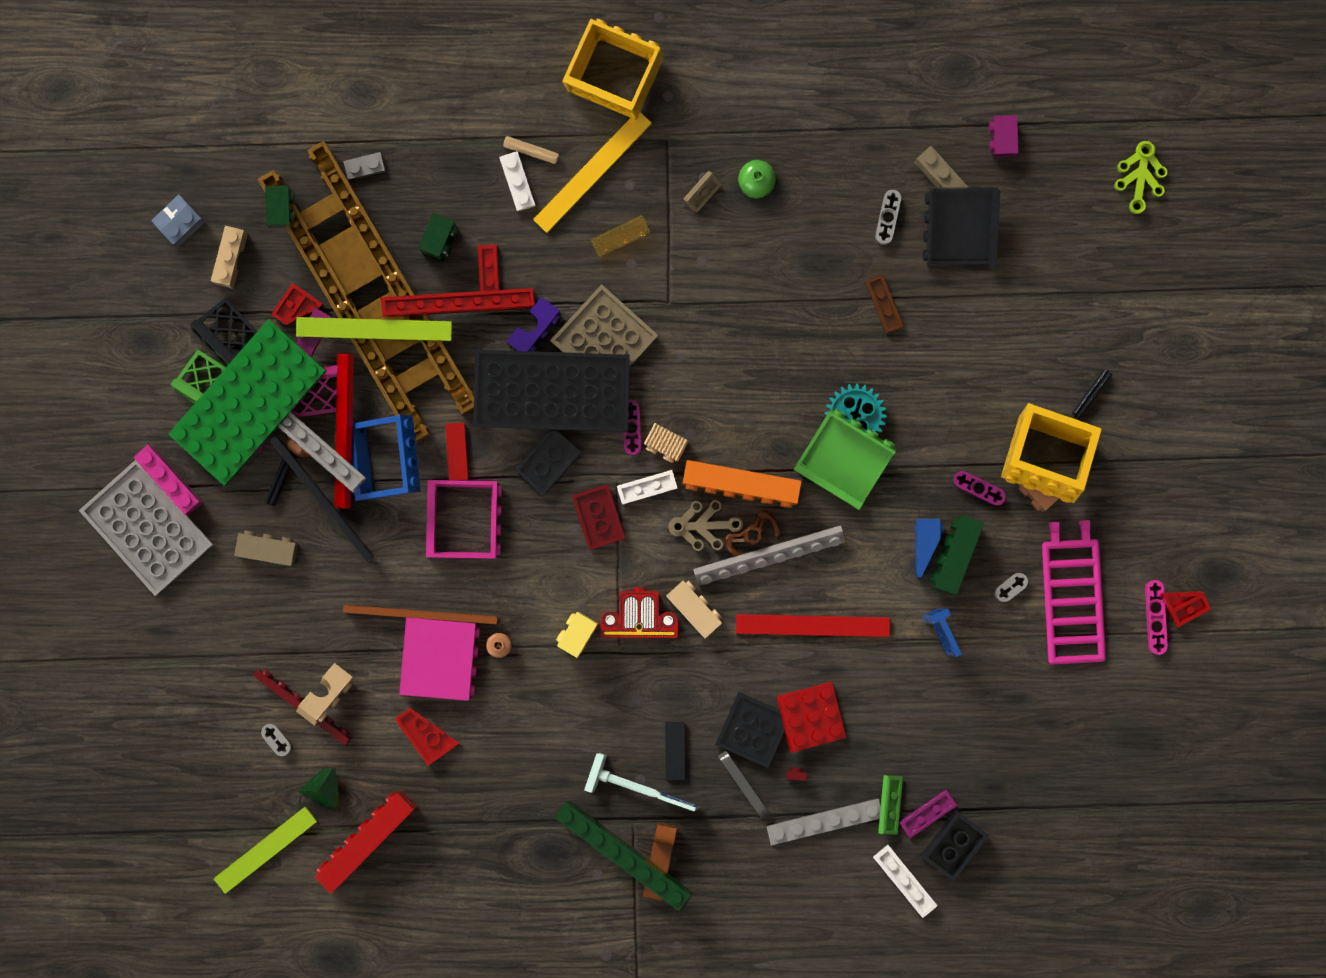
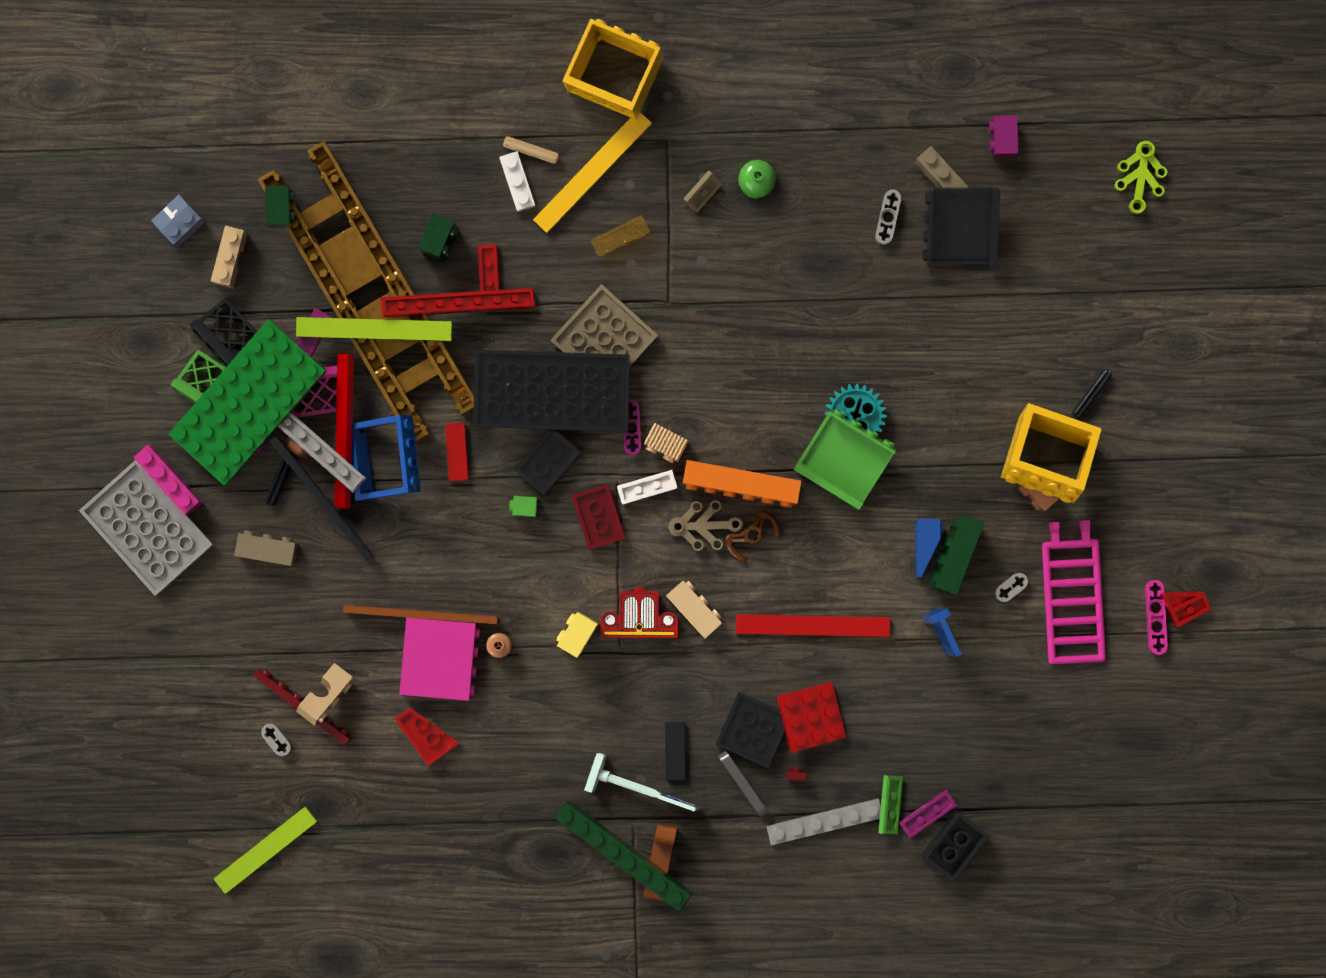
red wing [271,283,324,326] -> none
dark green slope [298,768,340,807] -> none
red brick [314,790,417,894] -> none
light grey plate [343,152,386,181] -> none
dark pink window [426,480,502,559] -> none
dark purple arch [506,297,561,351] -> none
light grey plate [693,525,845,586] -> none
reddish brown tile [865,274,904,334] -> none
white plate [873,845,937,918] -> none
magenta beam [953,471,1006,506] -> none
none -> bright green brick [509,496,538,517]

